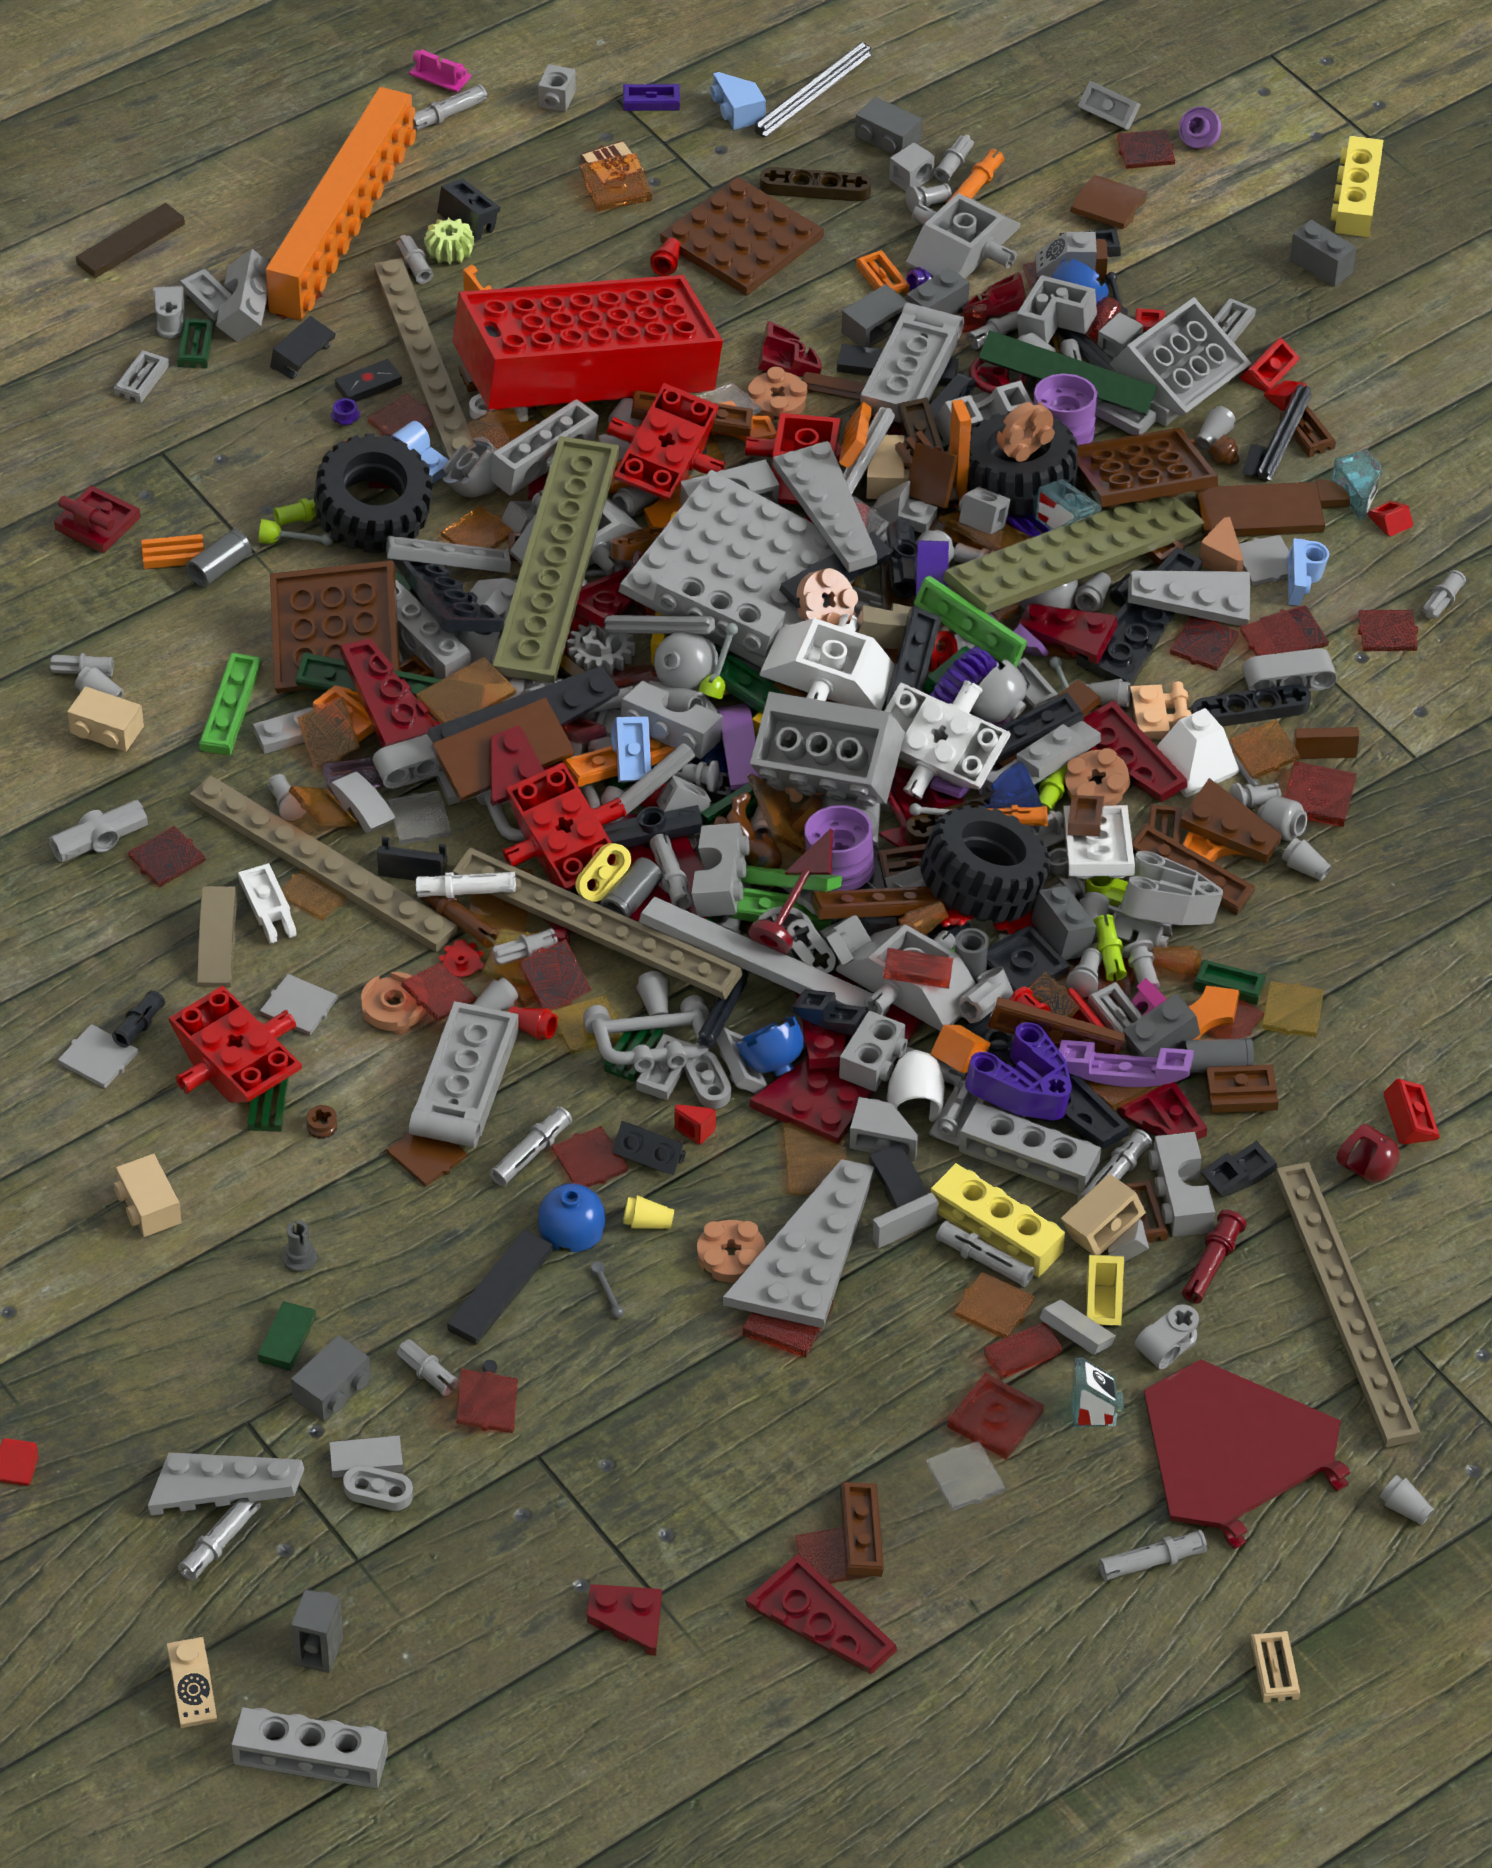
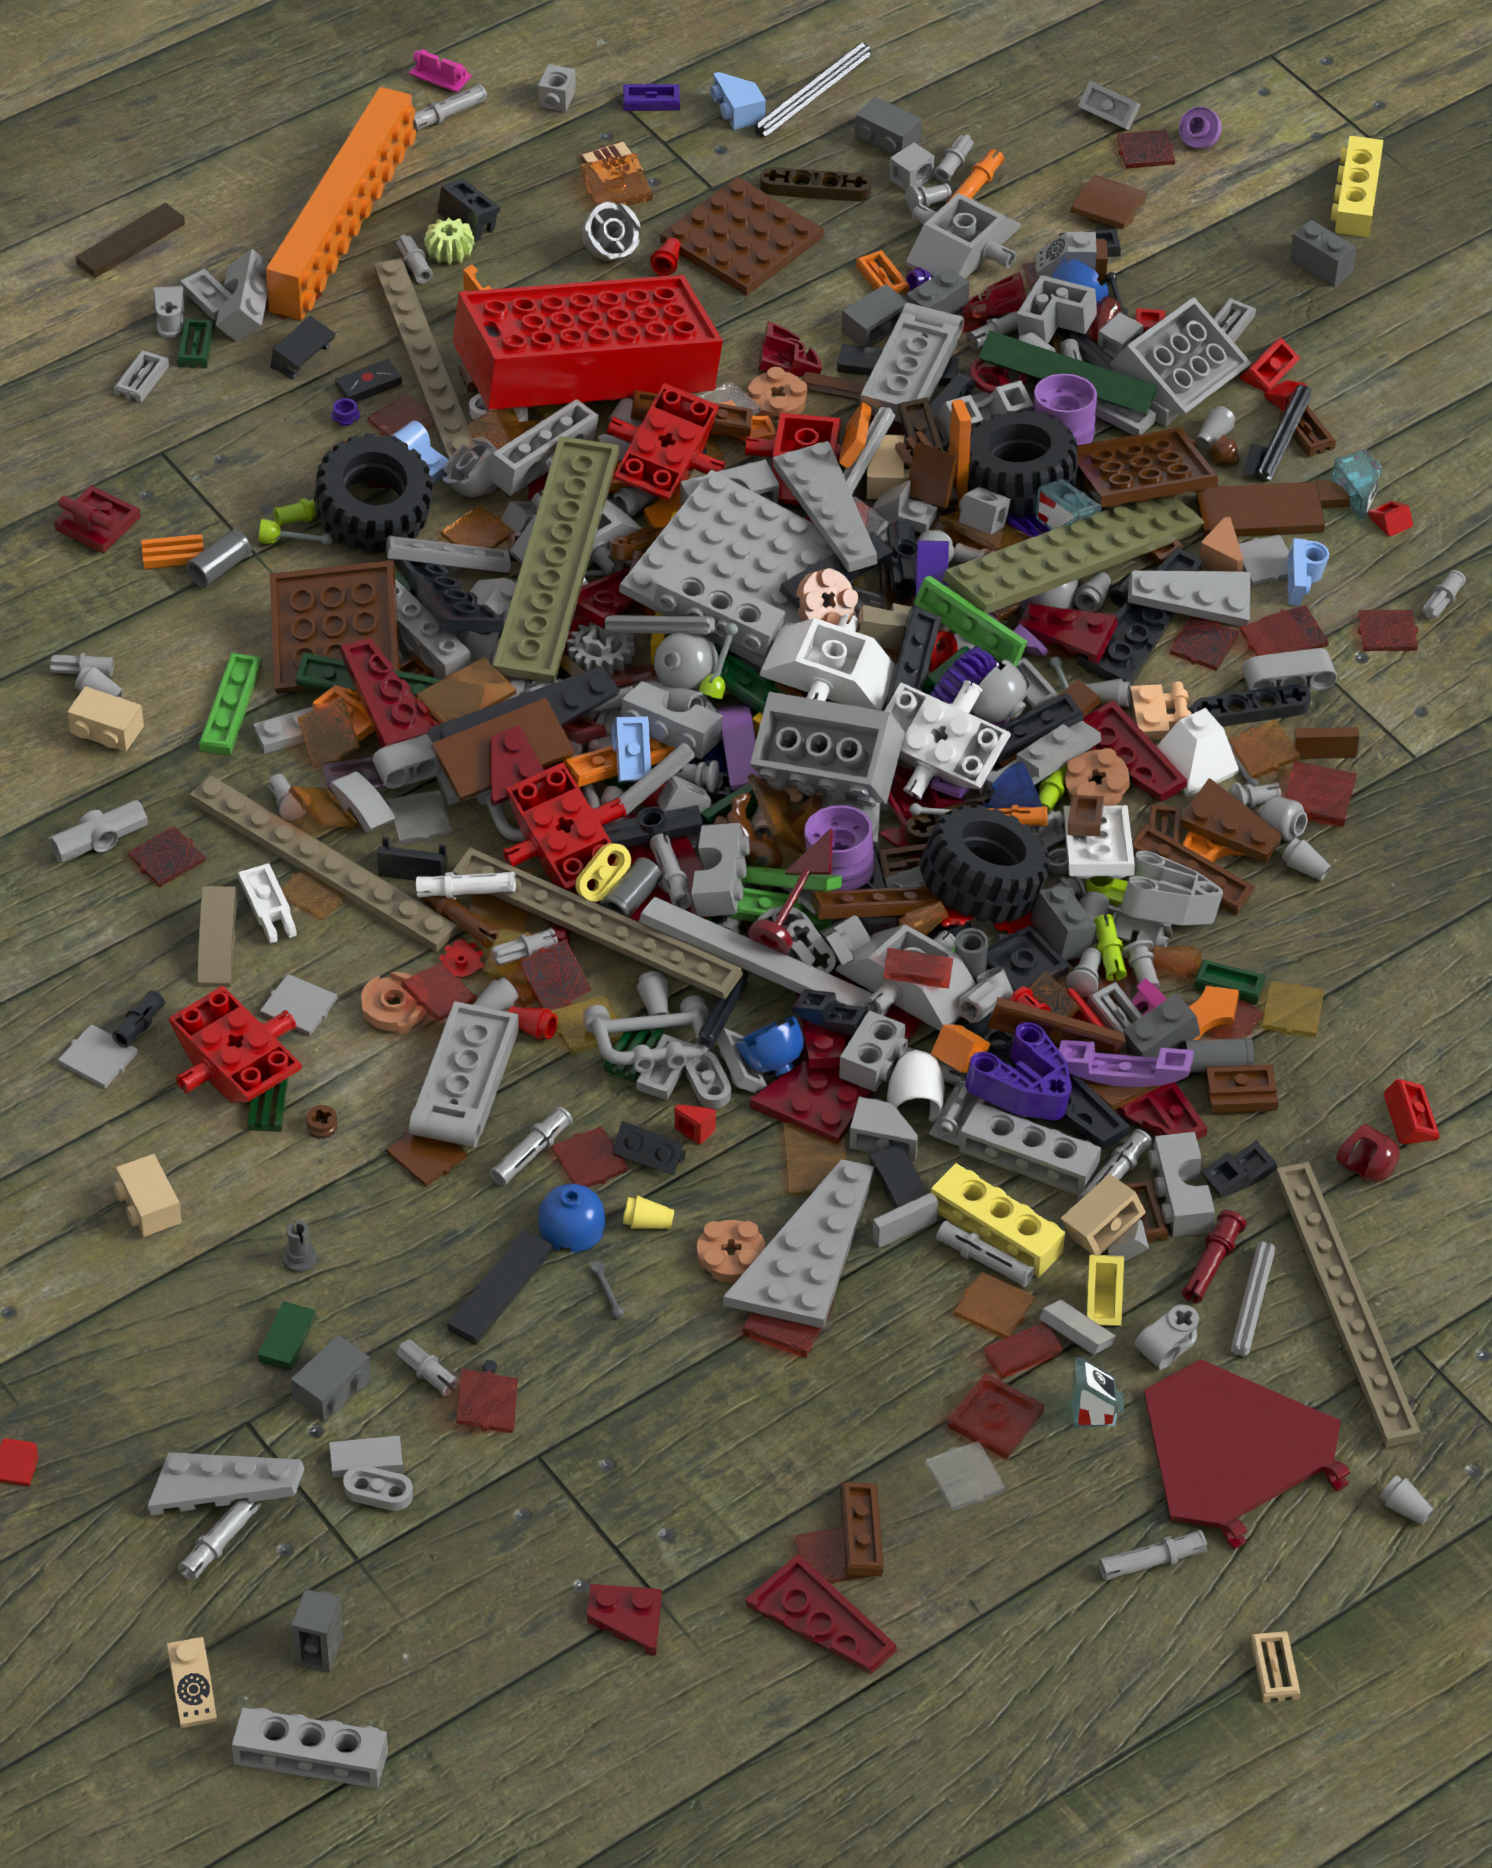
nougat plate [997,402,1055,462] -> none
none -> light grey cylinder [581,202,641,261]
none -> light grey axle [1231,1241,1275,1357]

